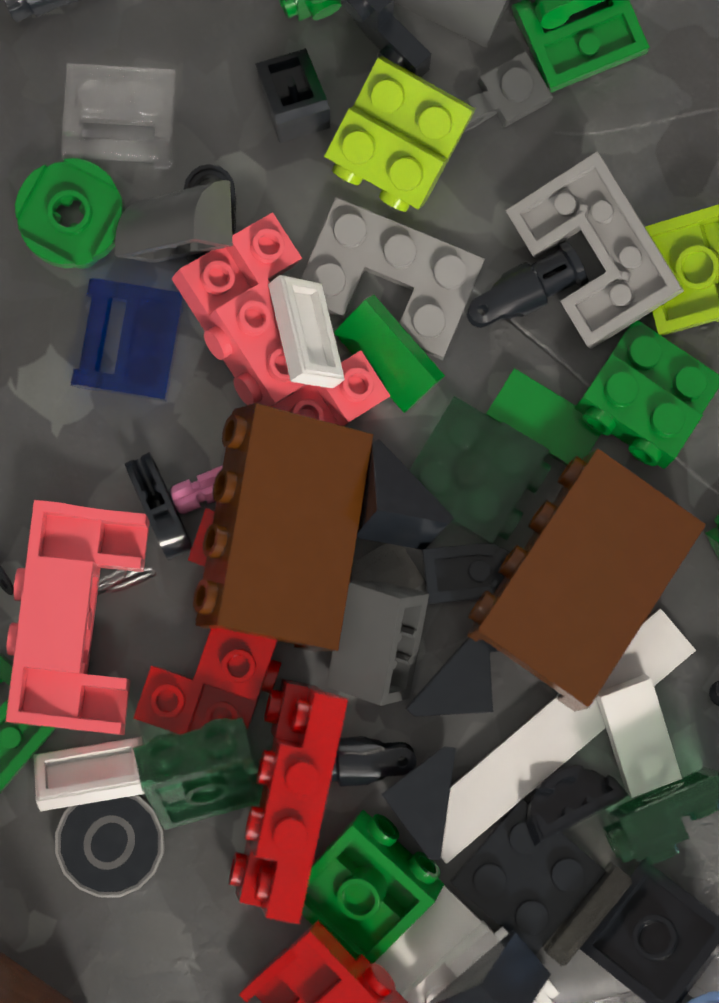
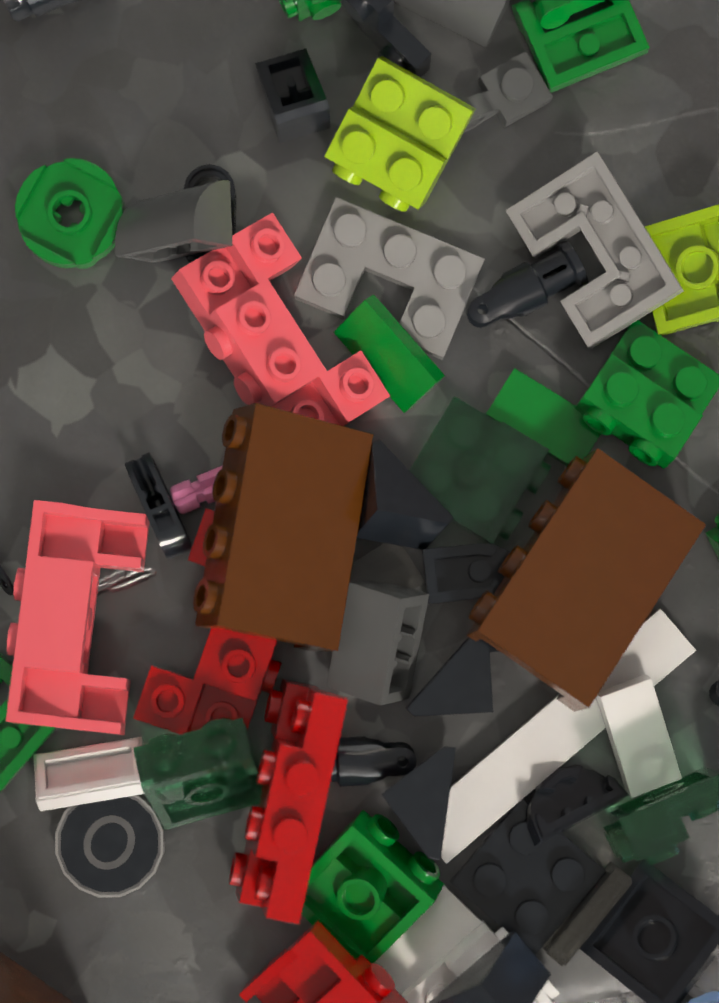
clear plate [61,63,177,169] -> none
clear blue plate [70,278,184,402] -> none
white tile [268,275,345,388] -> none

